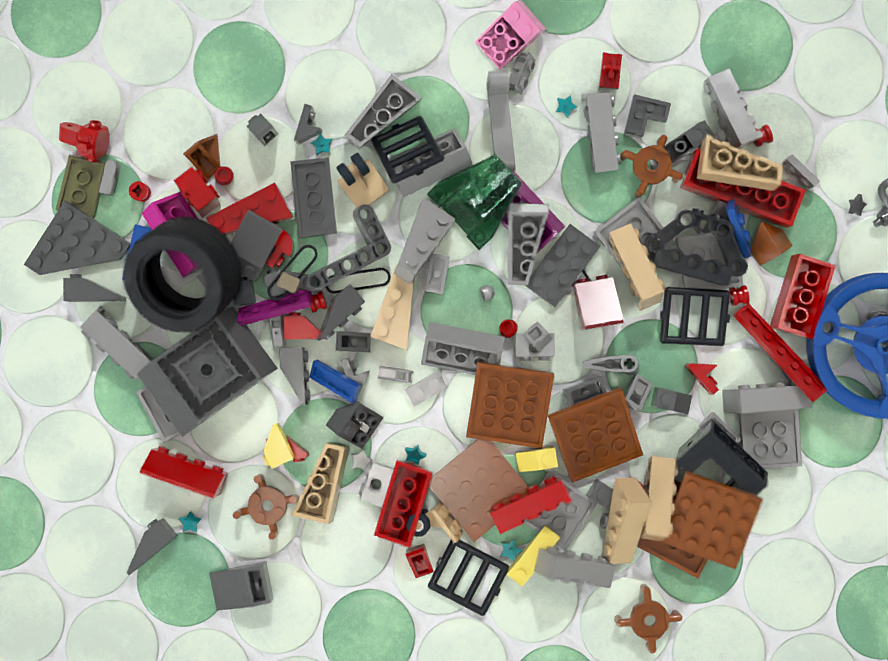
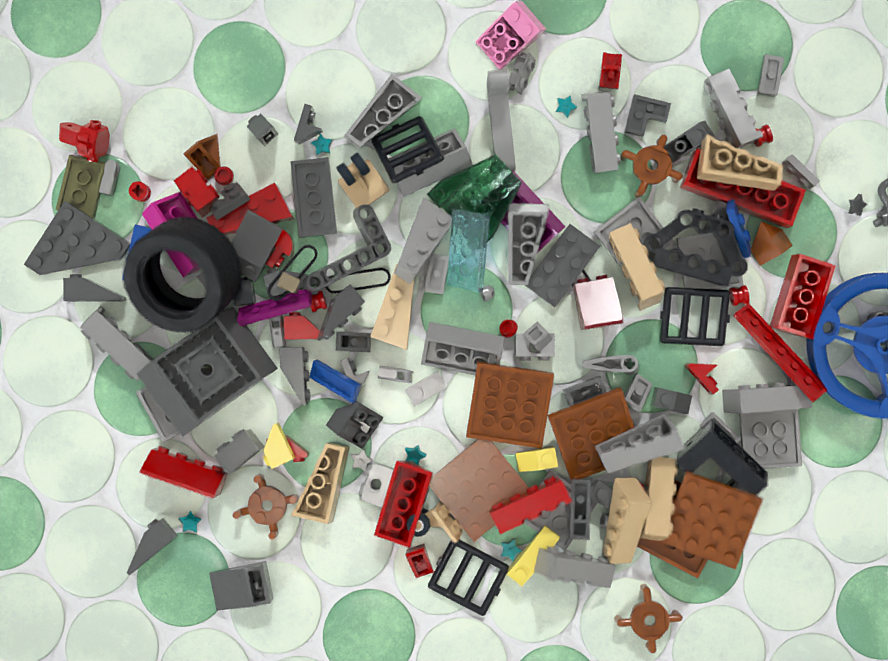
none -> dark grey plate [209,182,250,220]
none -> brick [214,429,265,474]
none -> clear light blue plate [447,209,490,293]
none -> dark grey slope [569,479,591,540]
none -> light grey wedge [595,413,685,473]
none -> light grey plate [757,54,784,97]

